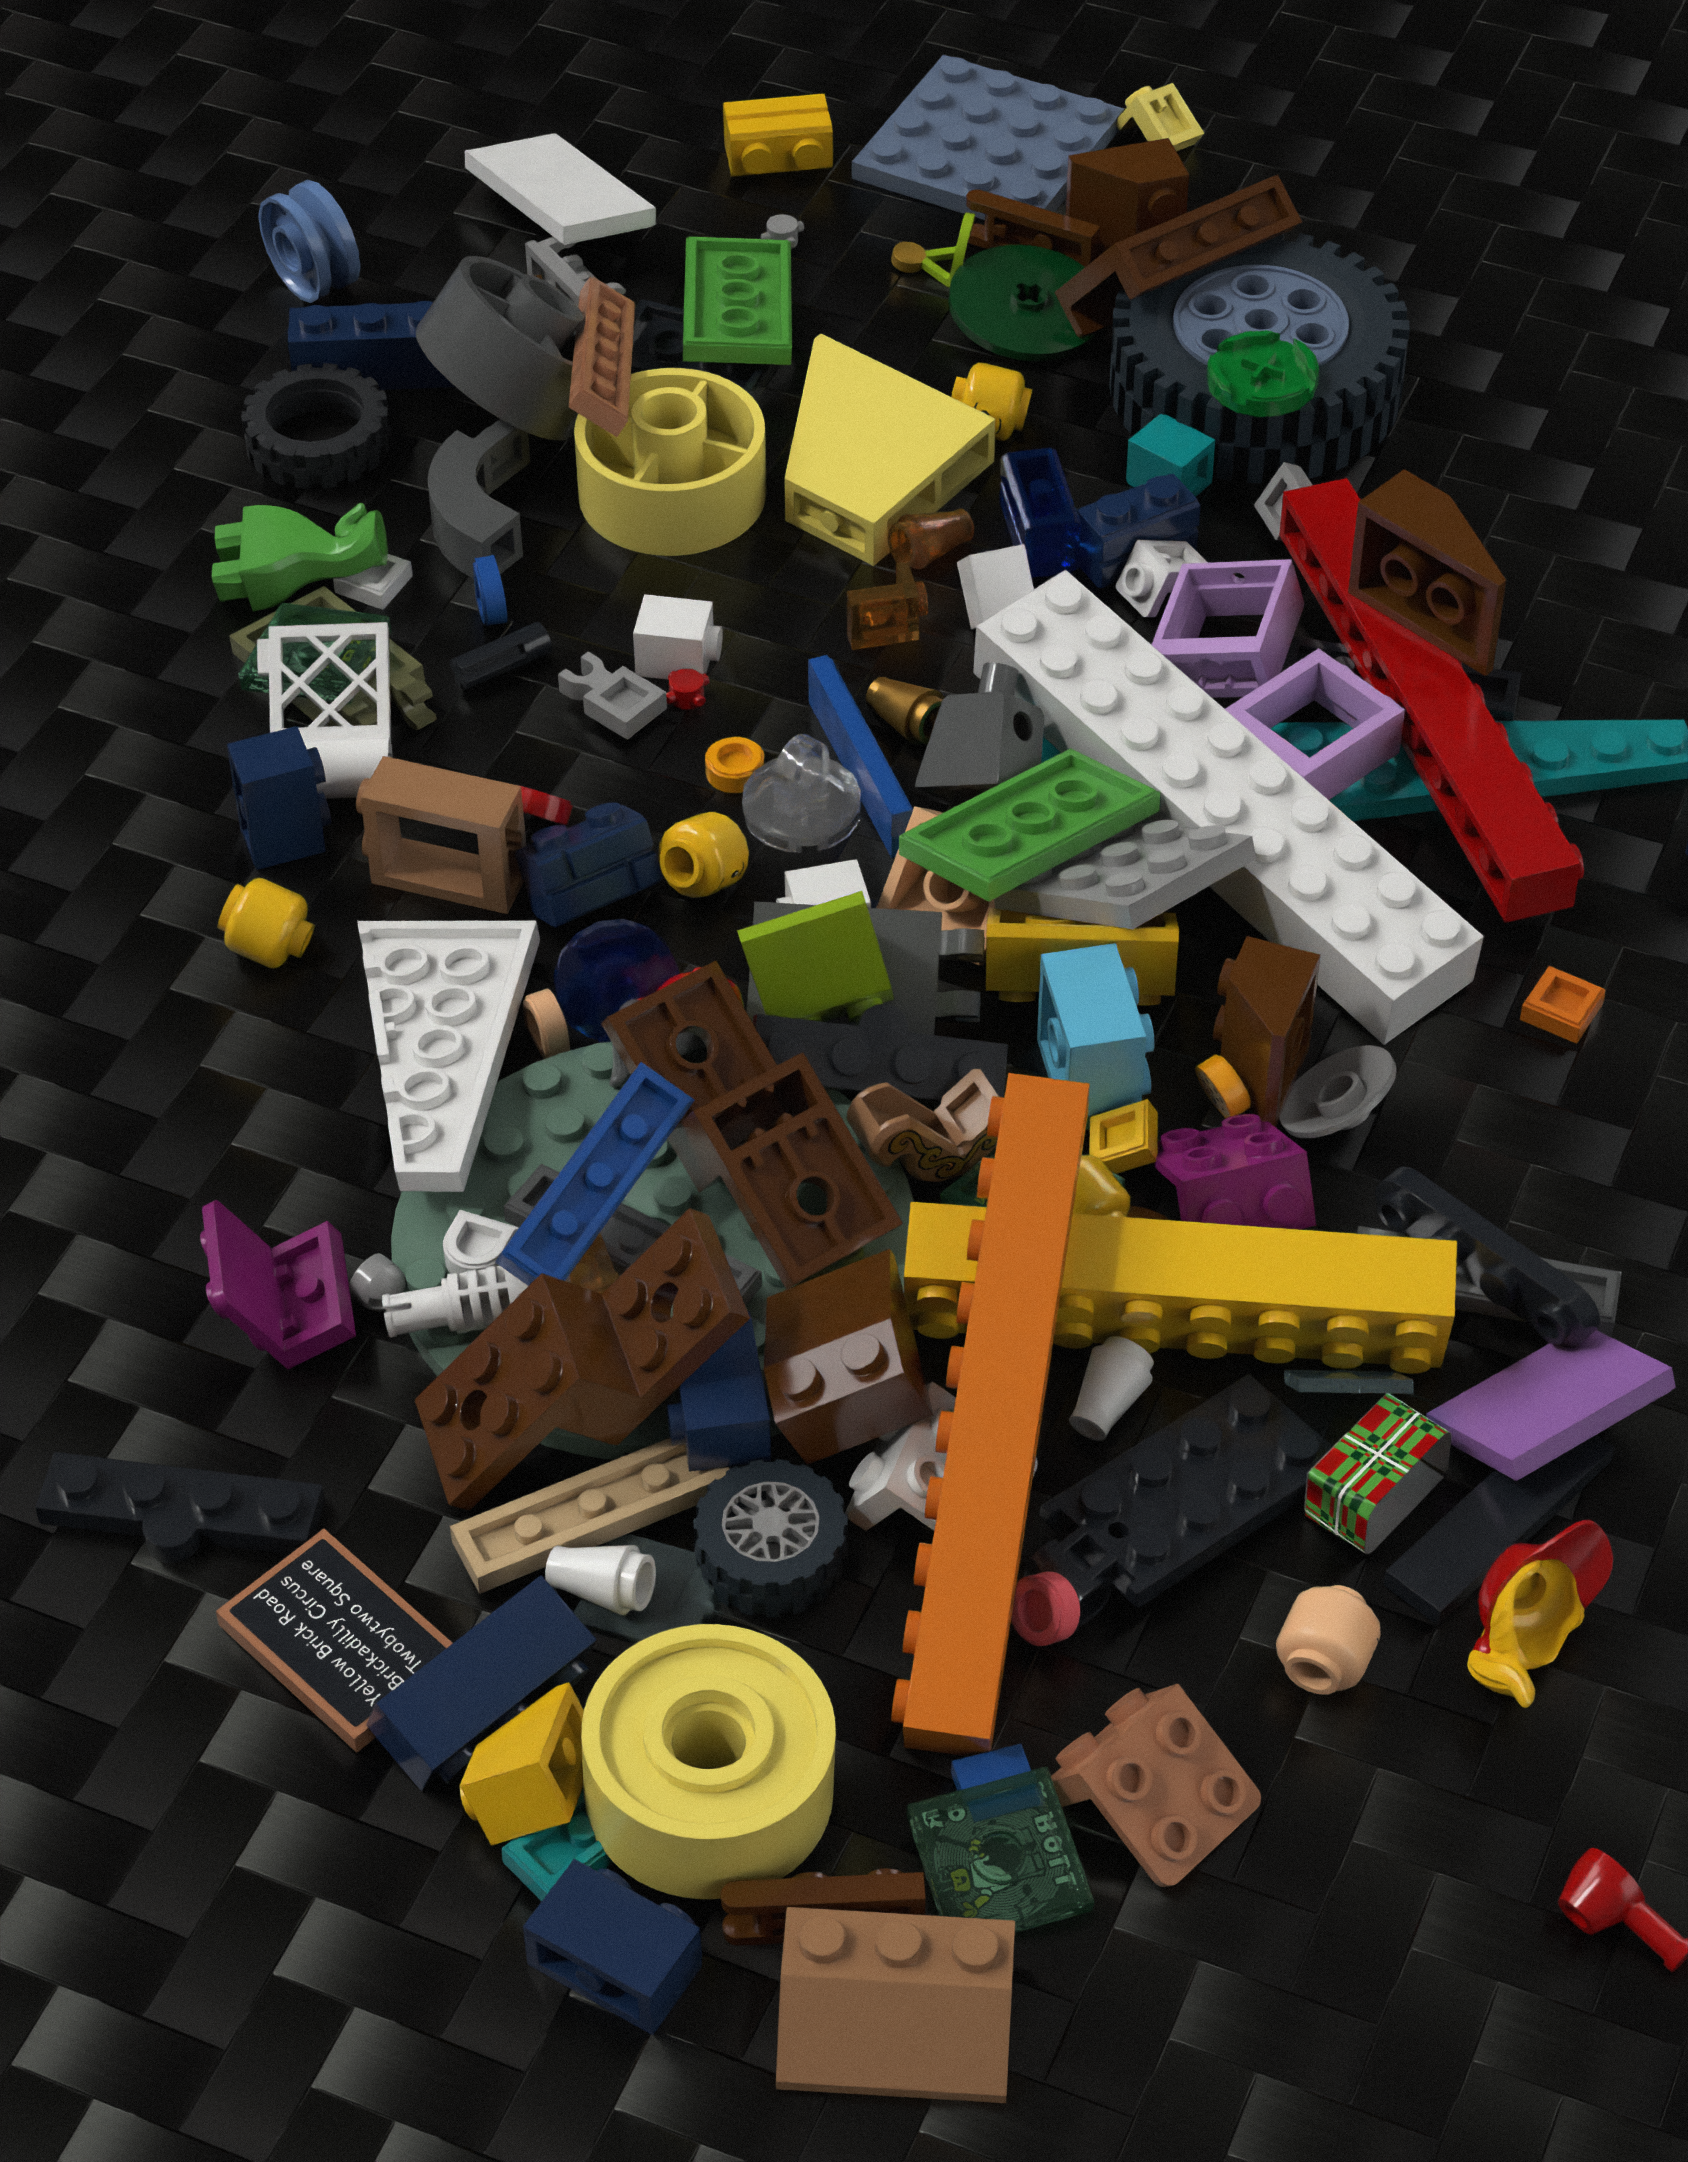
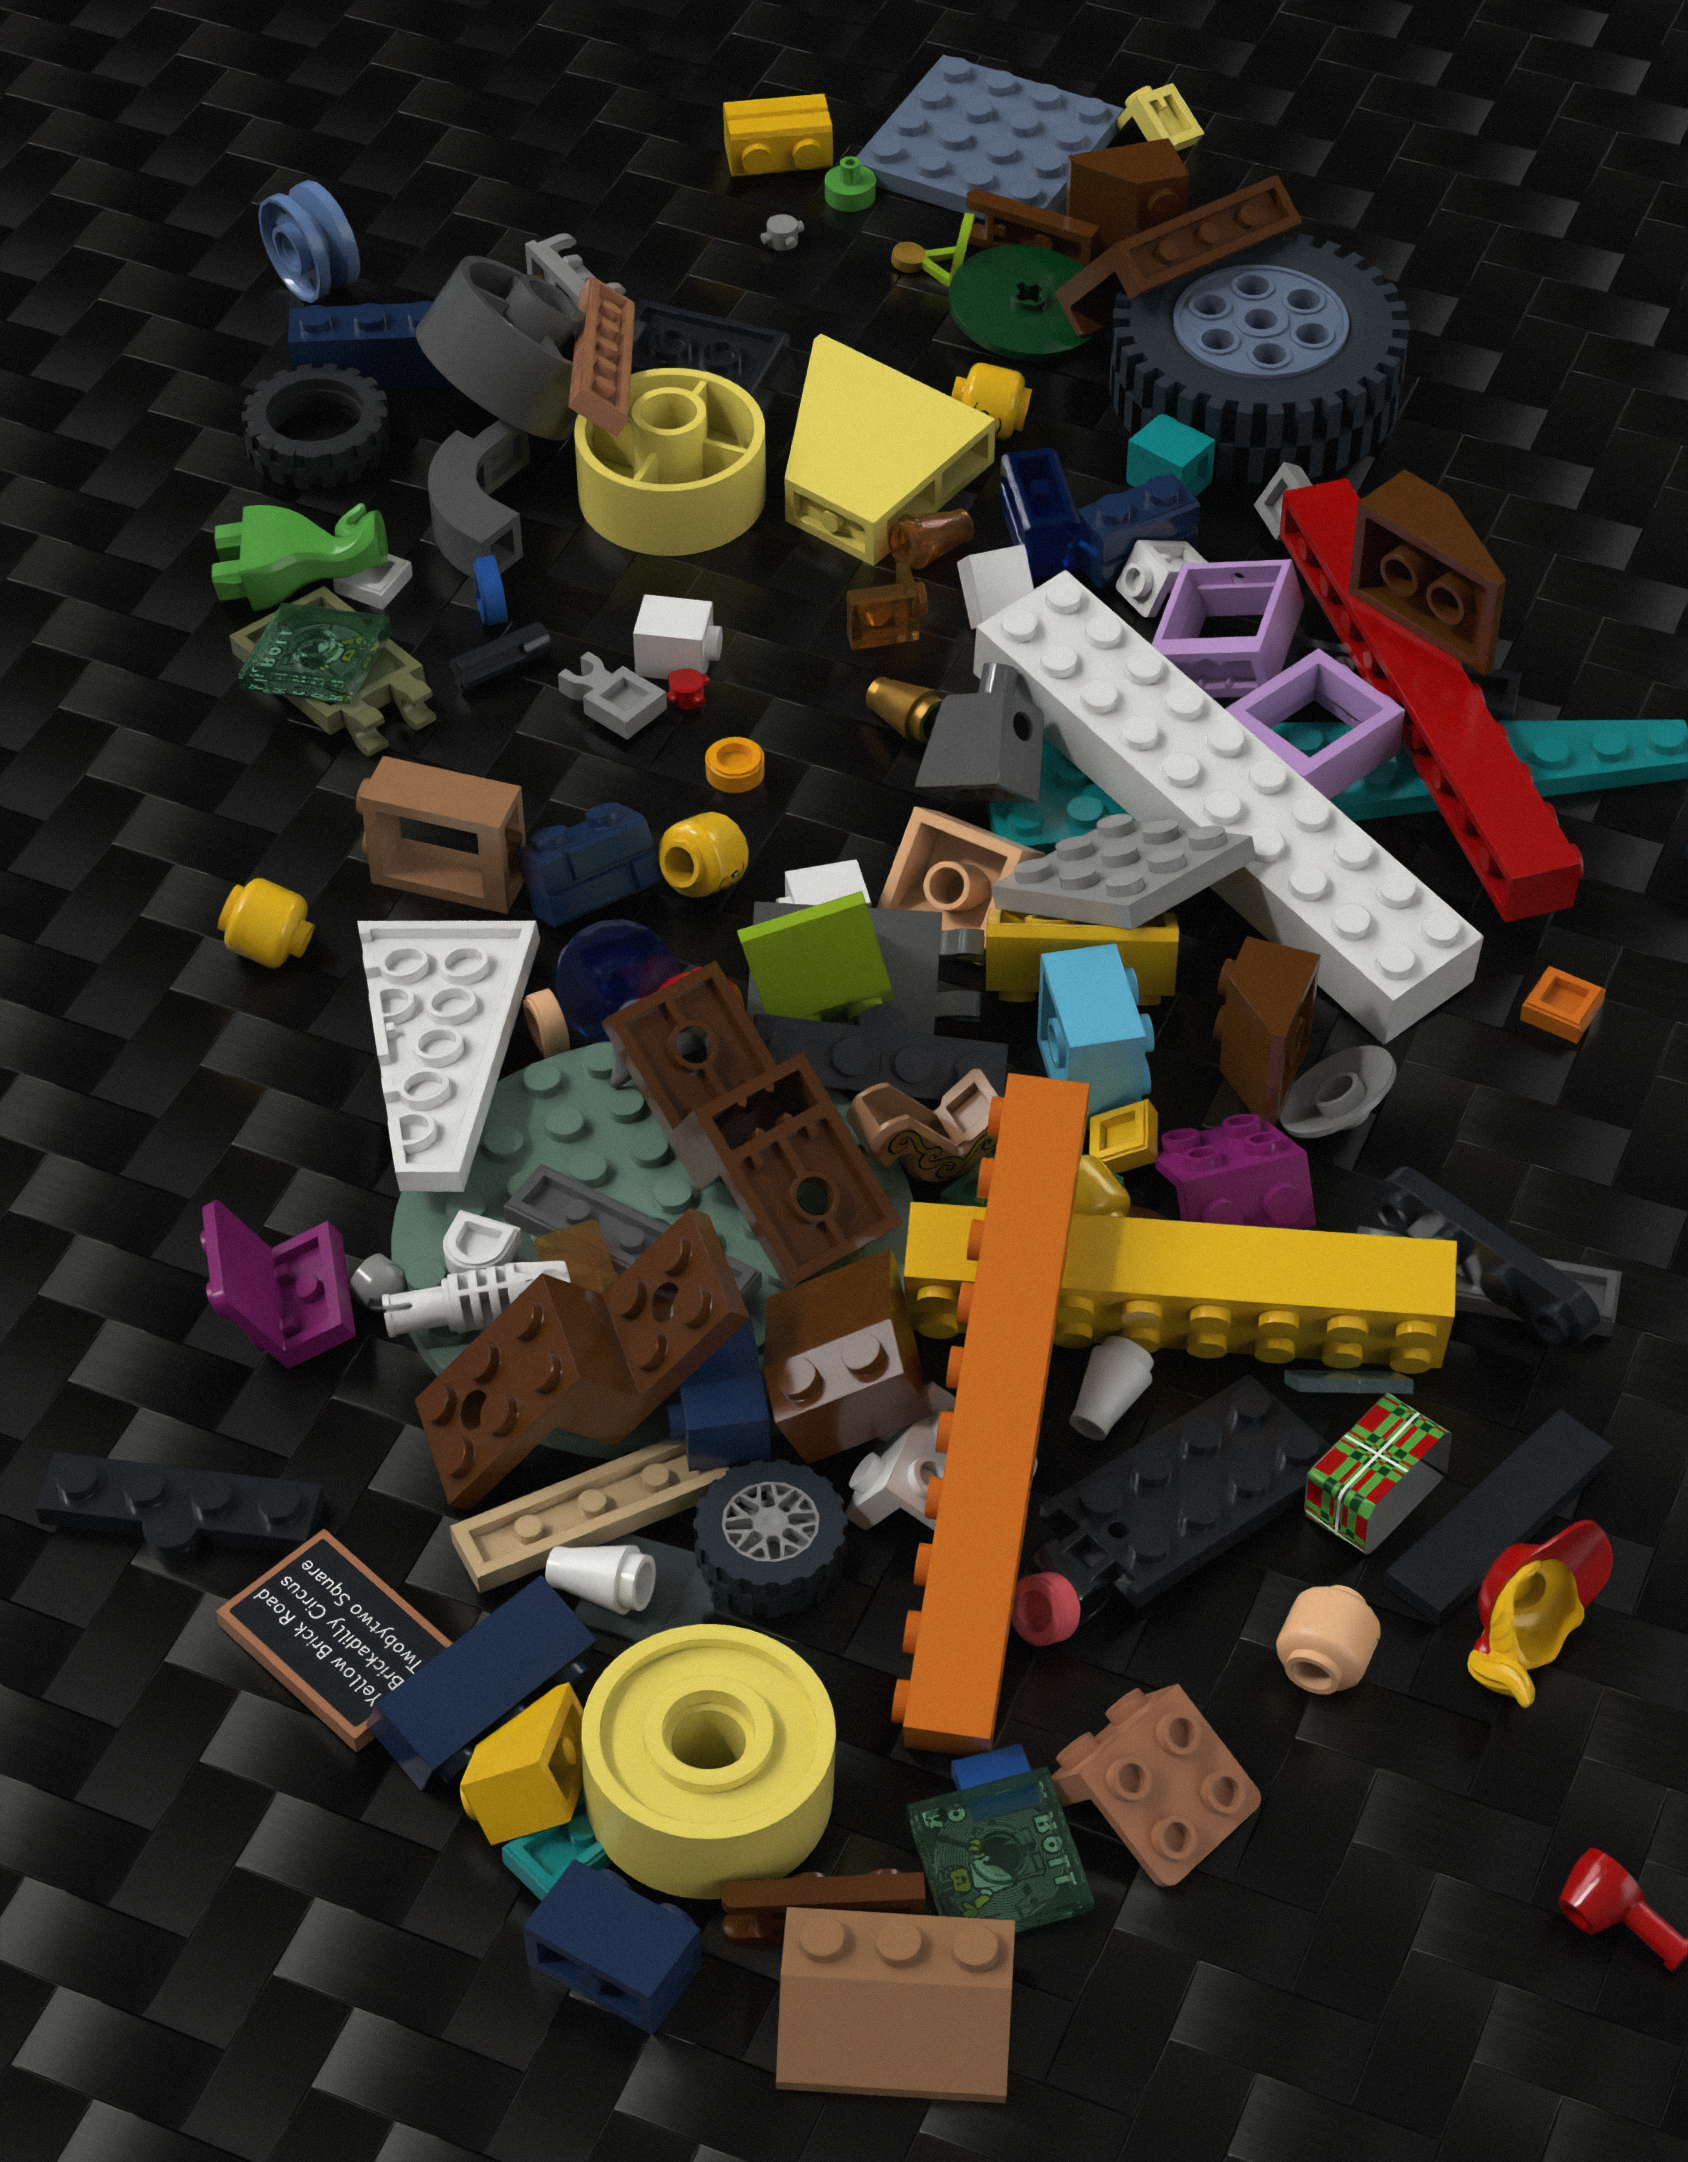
dark blue brick [227,726,332,870] -> none
white piece [257,622,393,799] -> none
white tile [465,133,656,245] -> none
blue tile [495,1062,695,1286] -> none
red tile [518,785,573,826] -> none
bright green tile [683,237,792,365] -> none
clear tile [742,734,861,853] -> none
blue tile [808,655,913,858] -> none
bright green tile [899,748,1160,902] -> none
light orange tile [1195,1055,1251,1118] -> none
green tile [1206,330,1319,417] -> none
medium lavender tile [1426,1330,1676,1480] -> none
none -> bright green tile [825,156,876,212]

